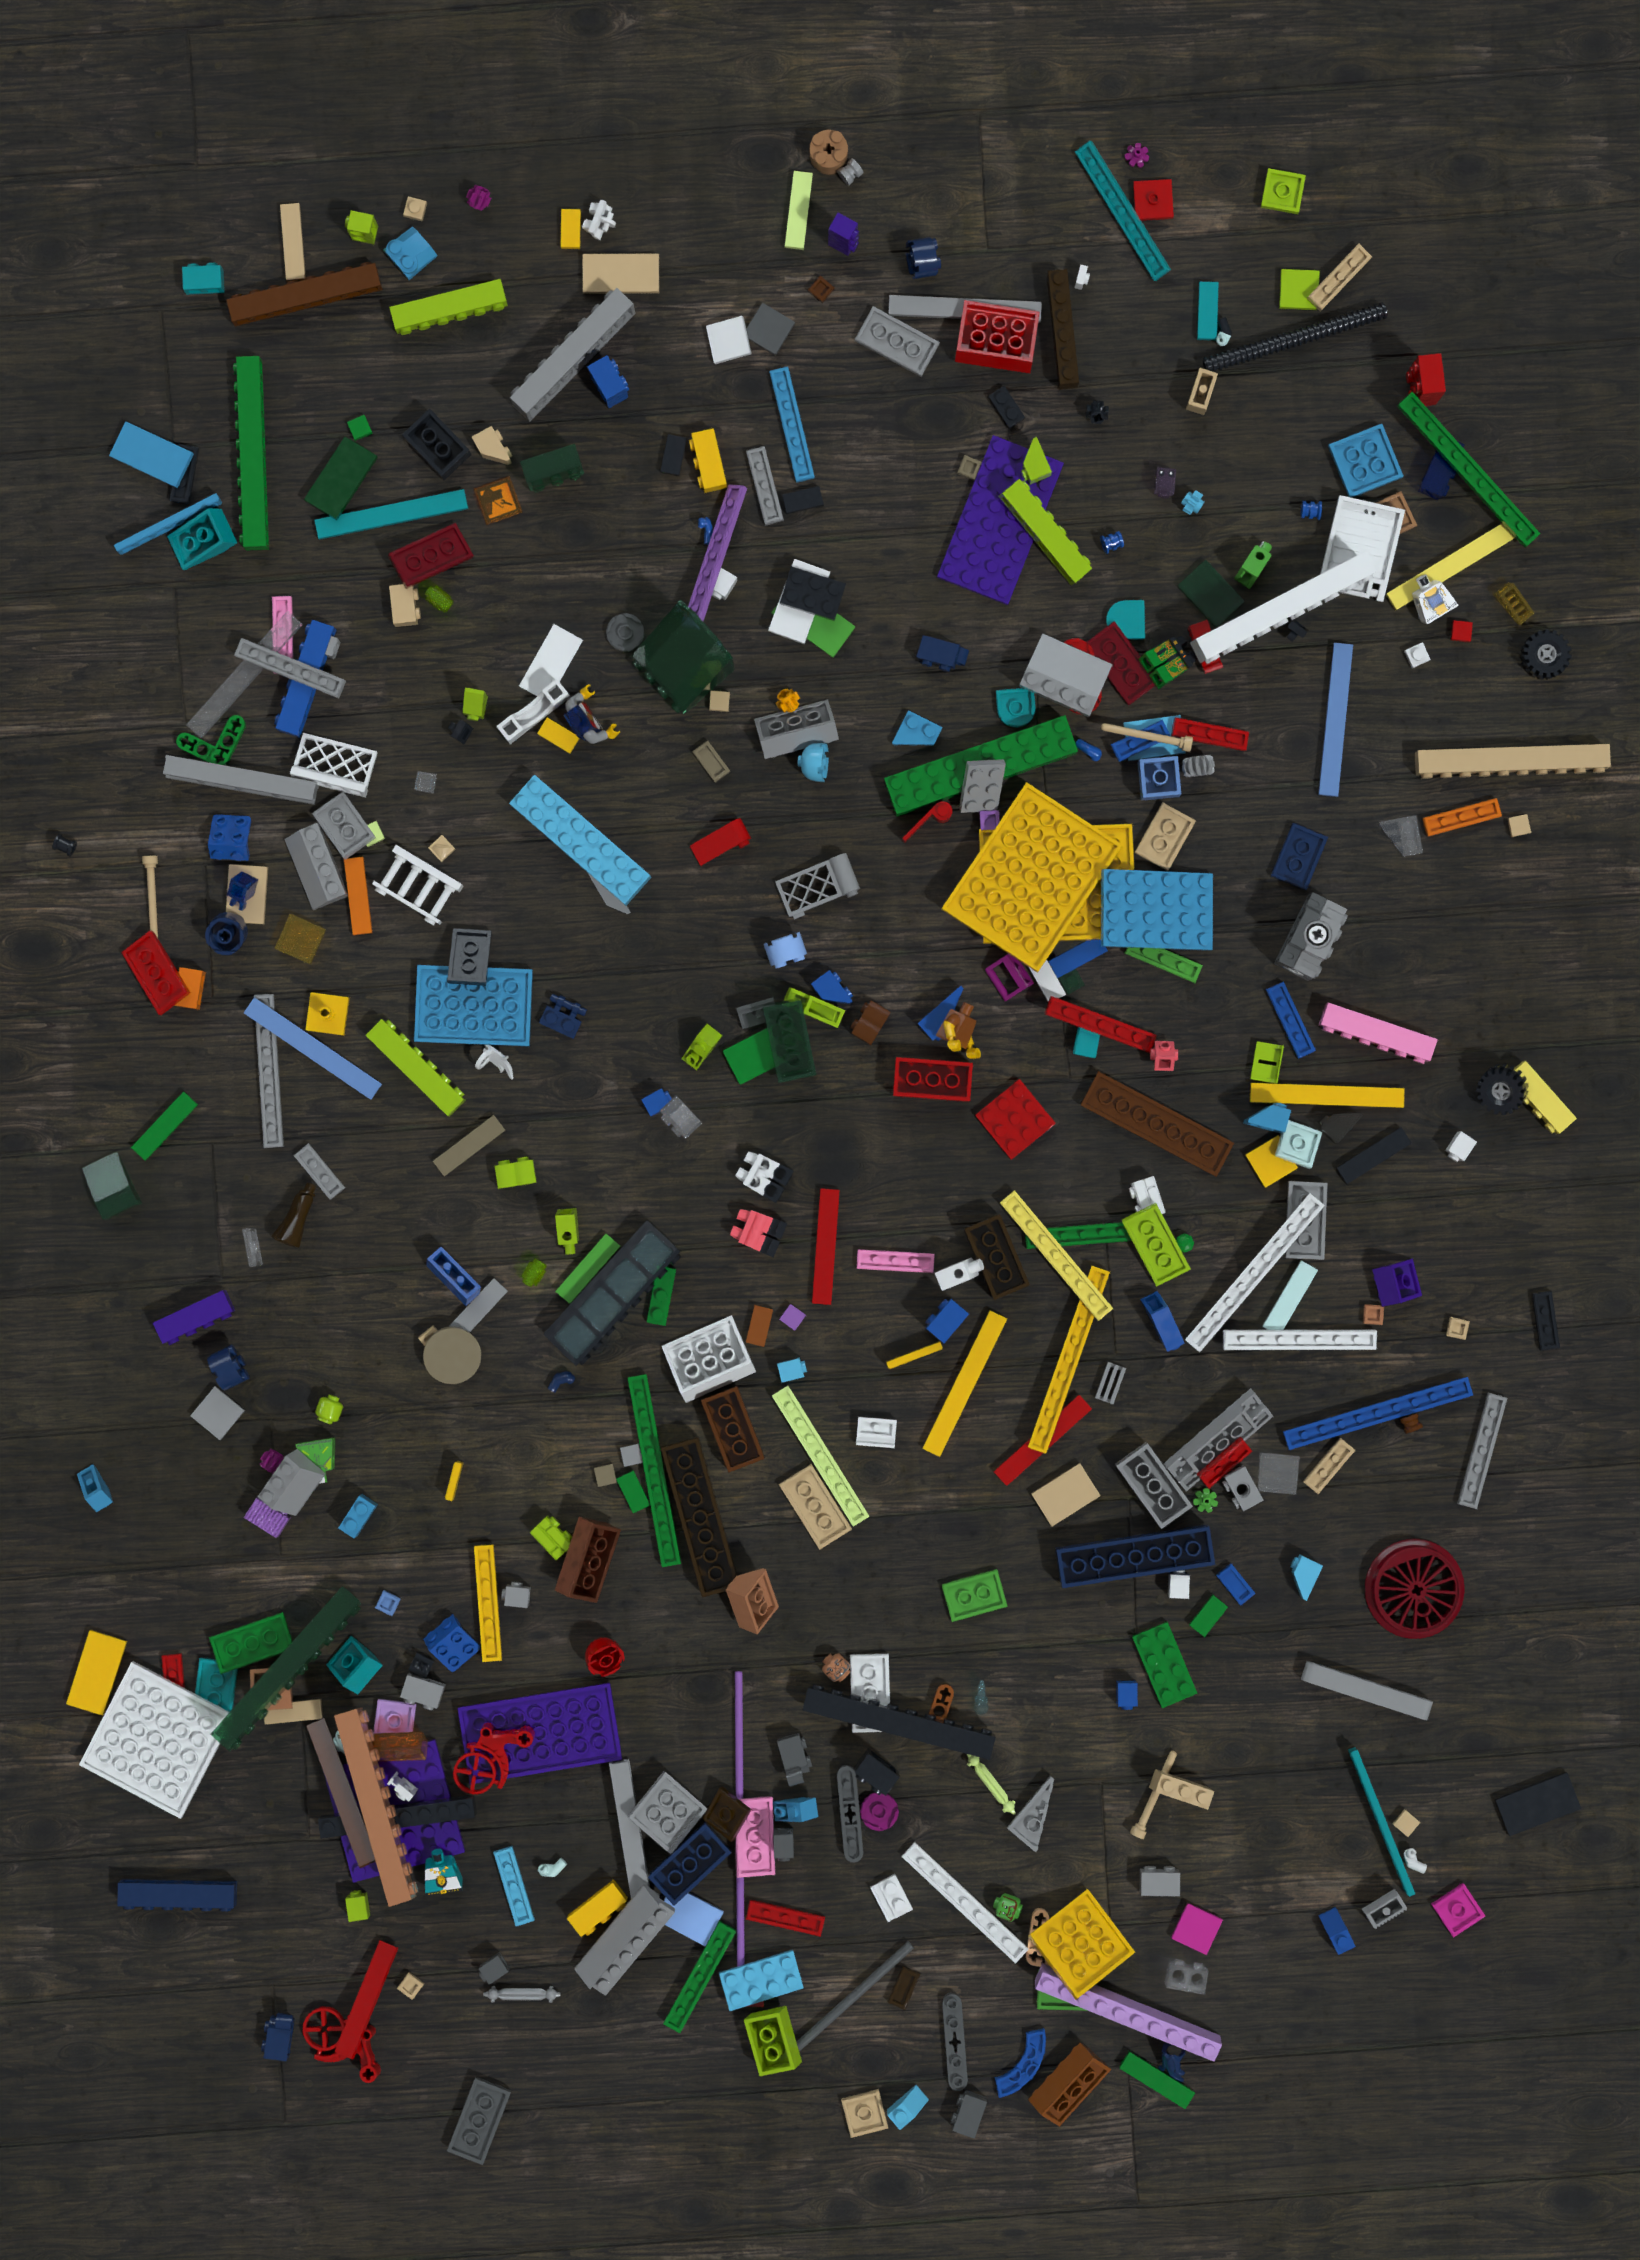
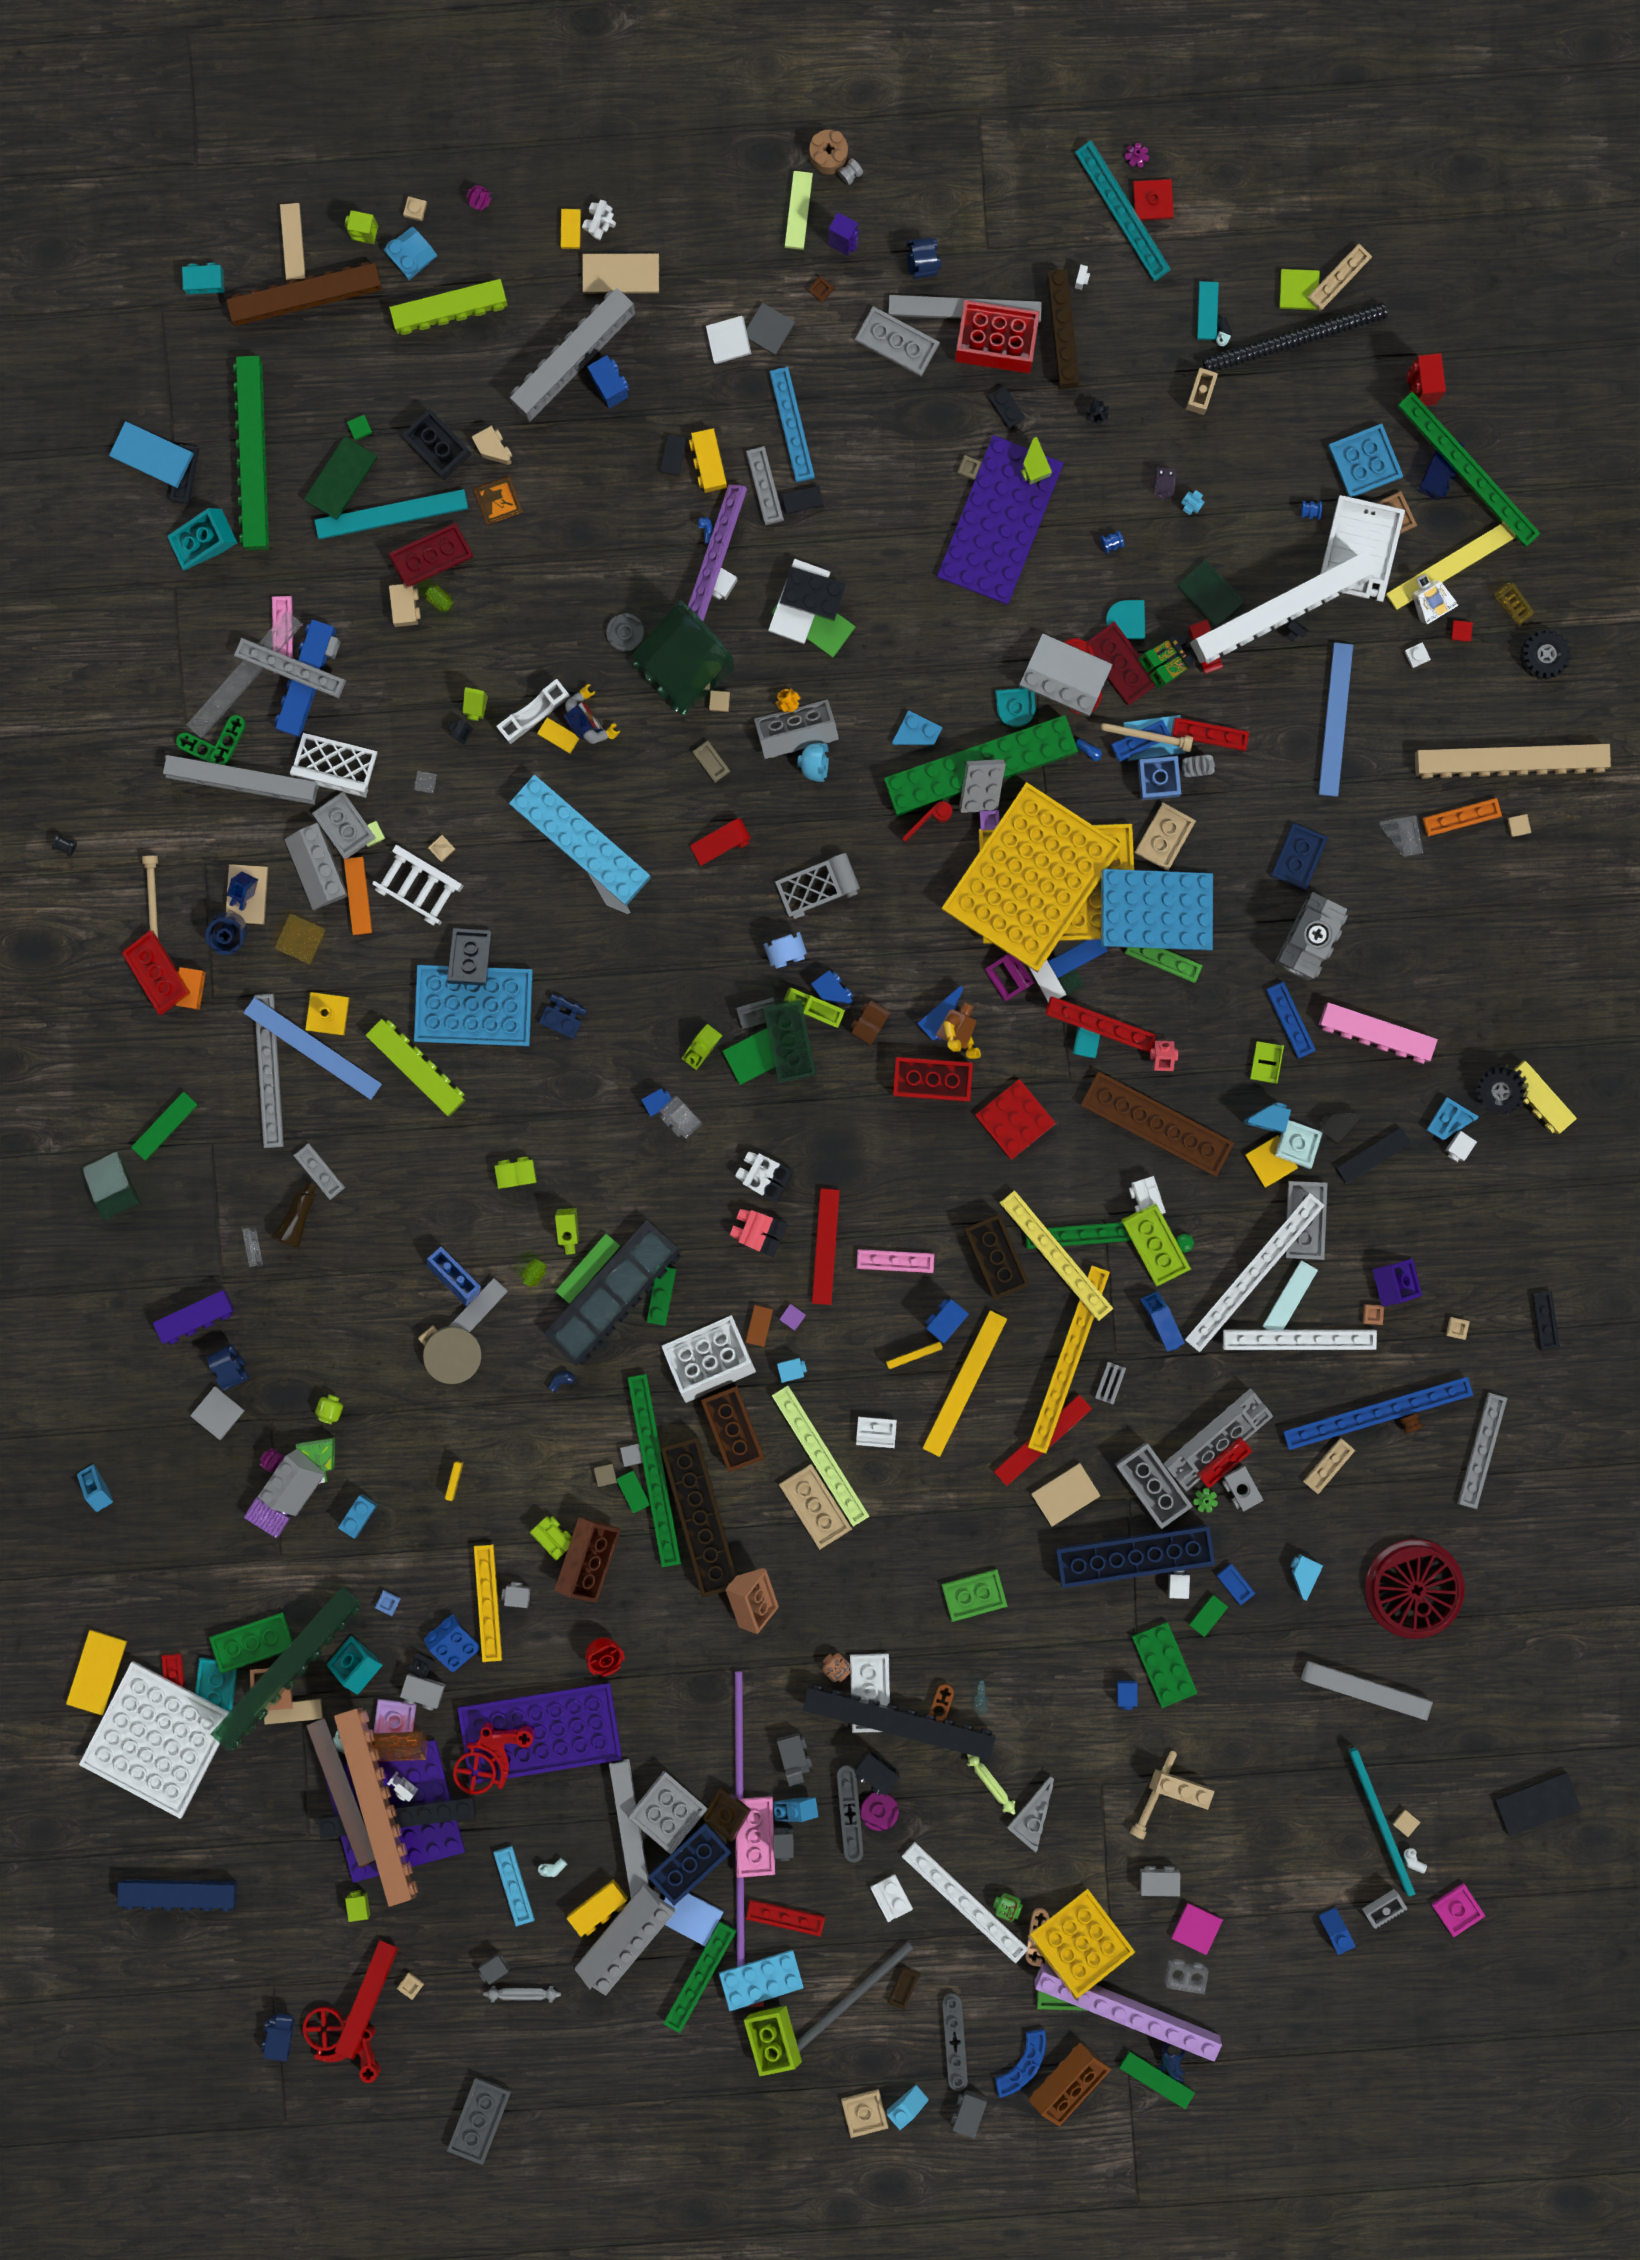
dark azure tile [114,493,222,555] -> none
blue bracket [208,815,251,861] -> none
torso [425,1849,463,1896] -> none
dark tan tile [433,1115,506,1177] -> none
white piece [475,1044,513,1080] -> none
white sticker [519,624,583,696] -> none
clear green brick [520,444,584,492] -> none
dark blue hinge [917,635,969,672] -> none
white torso [935,1258,984,1291] -> none
lime brick [998,479,1092,585] -> none
bright green torso [1234,541,1272,589] -> none
yellow tile [1250,1083,1405,1108] -> none
clear tile [1257,1452,1300,1495] -> none
lime plate [1261,168,1306,214] -> none
none -> dark azure wing [1426,1097,1479,1140]

